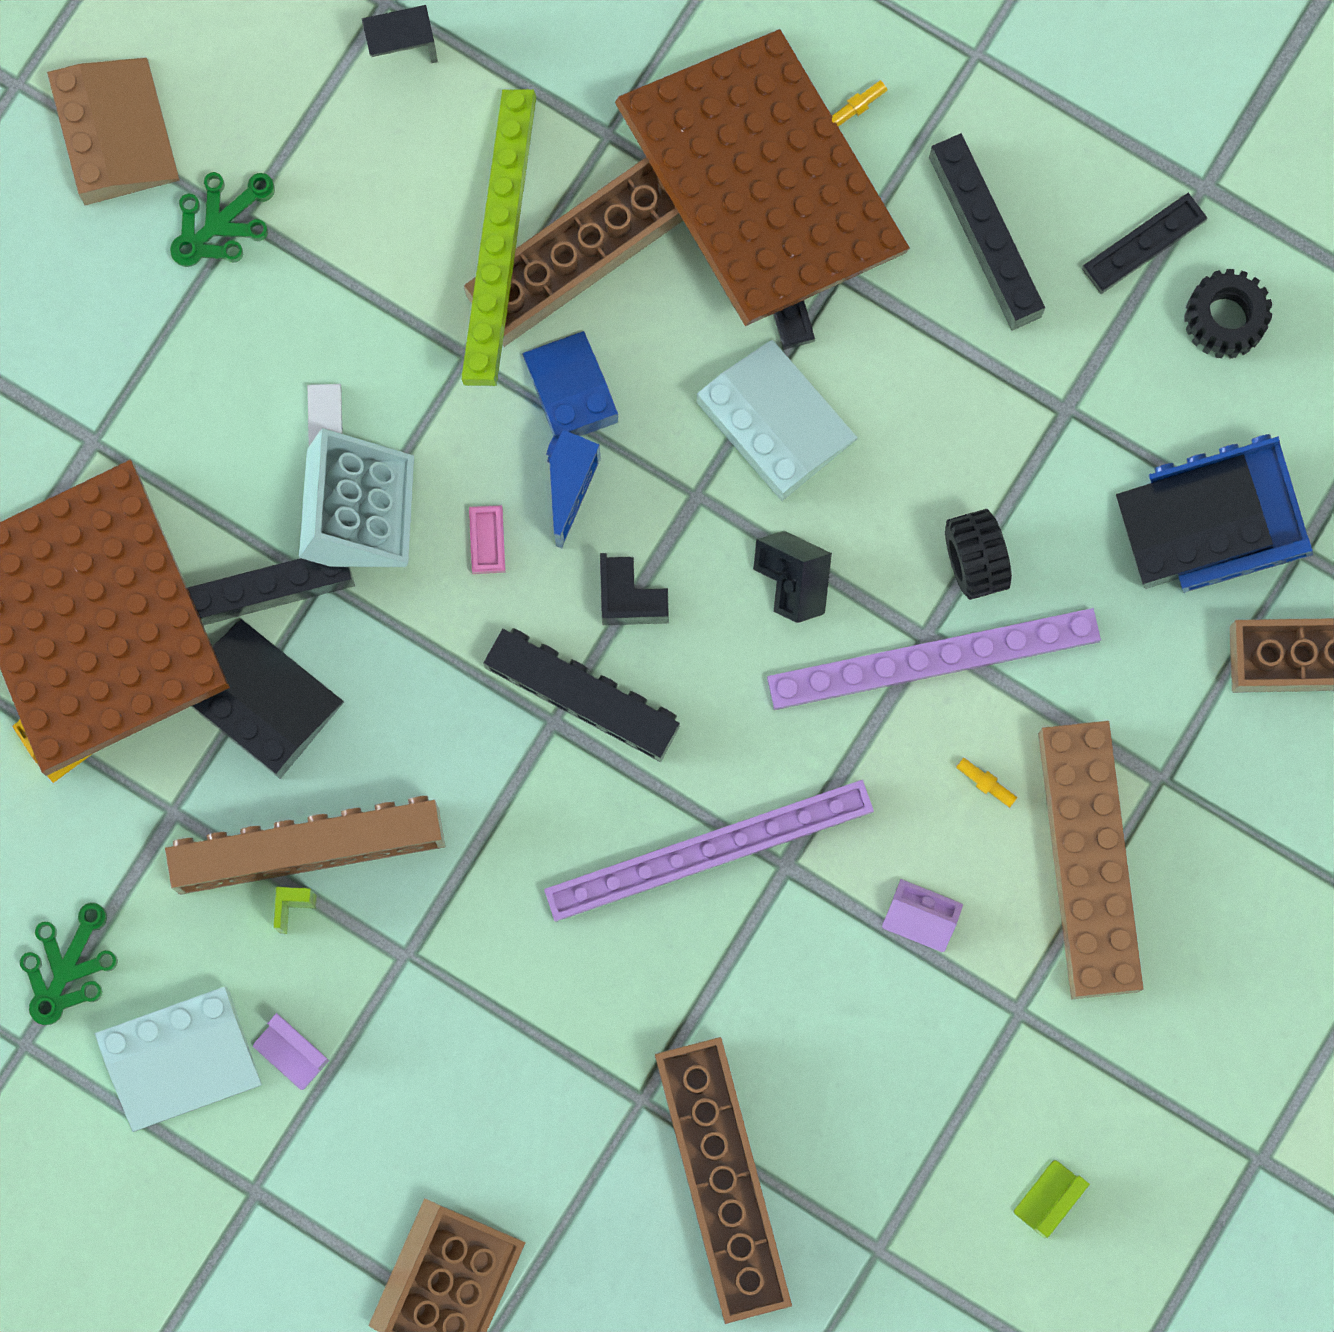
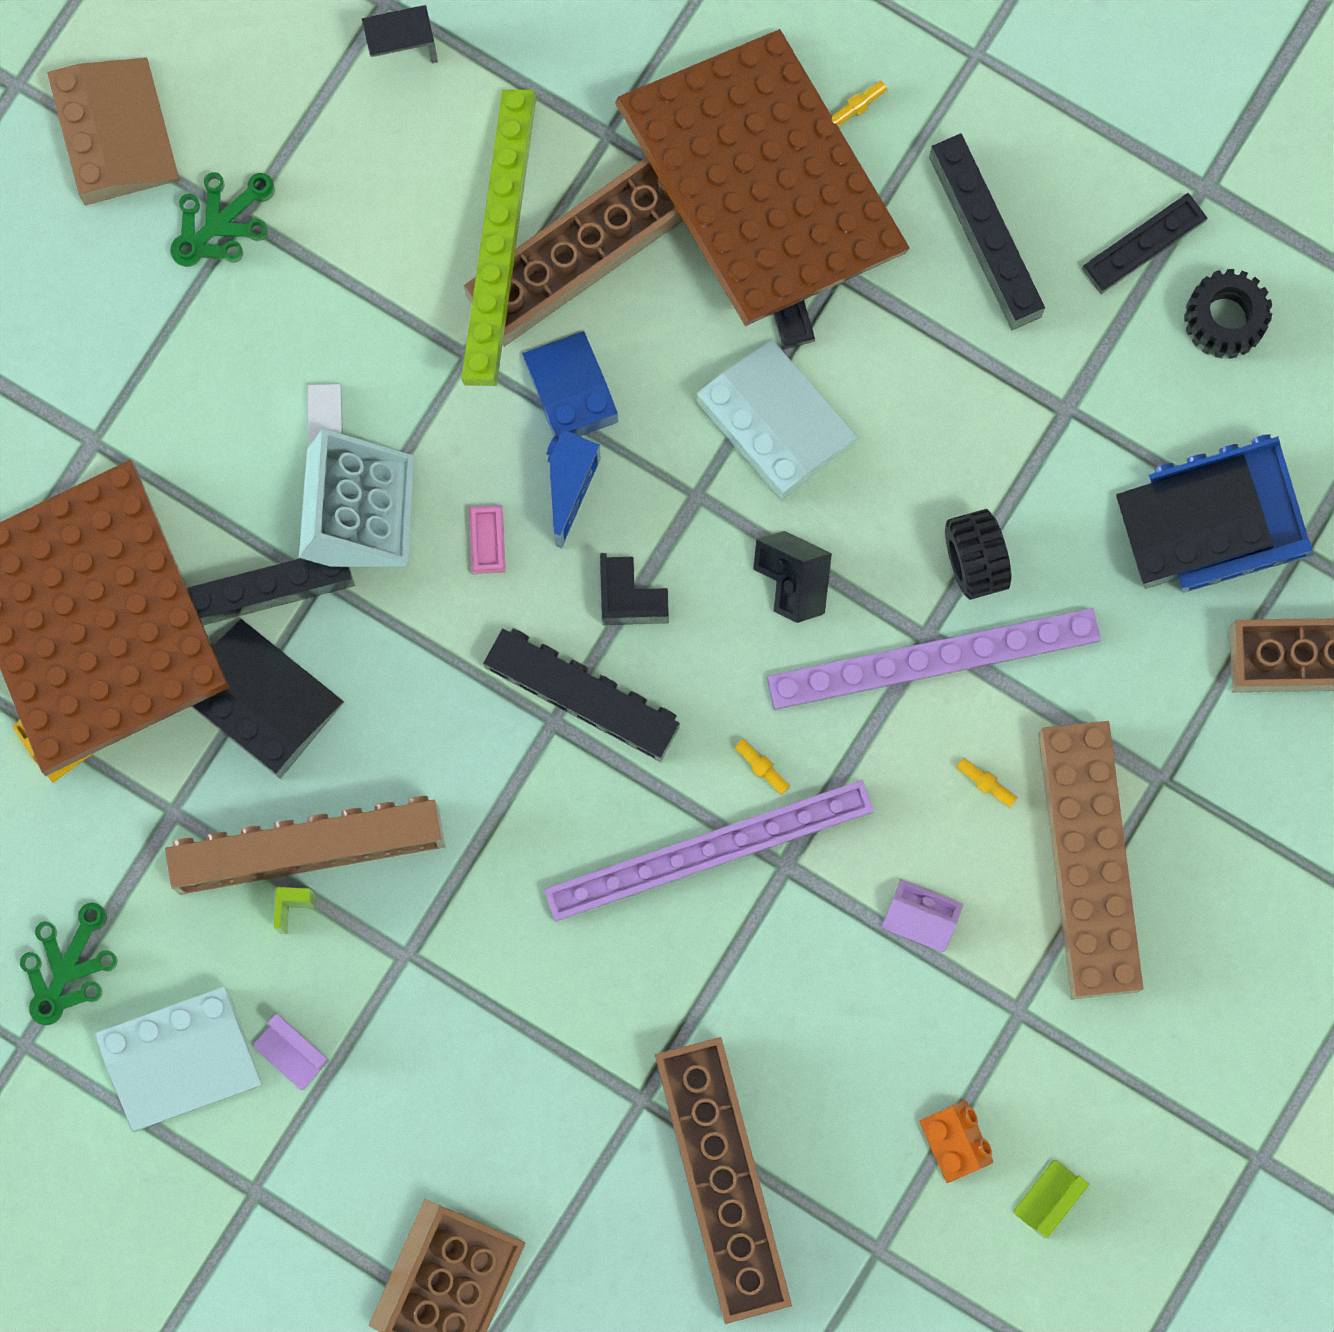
none -> yellow bar [734,738,790,795]
none -> orange bracket [919,1100,993,1183]

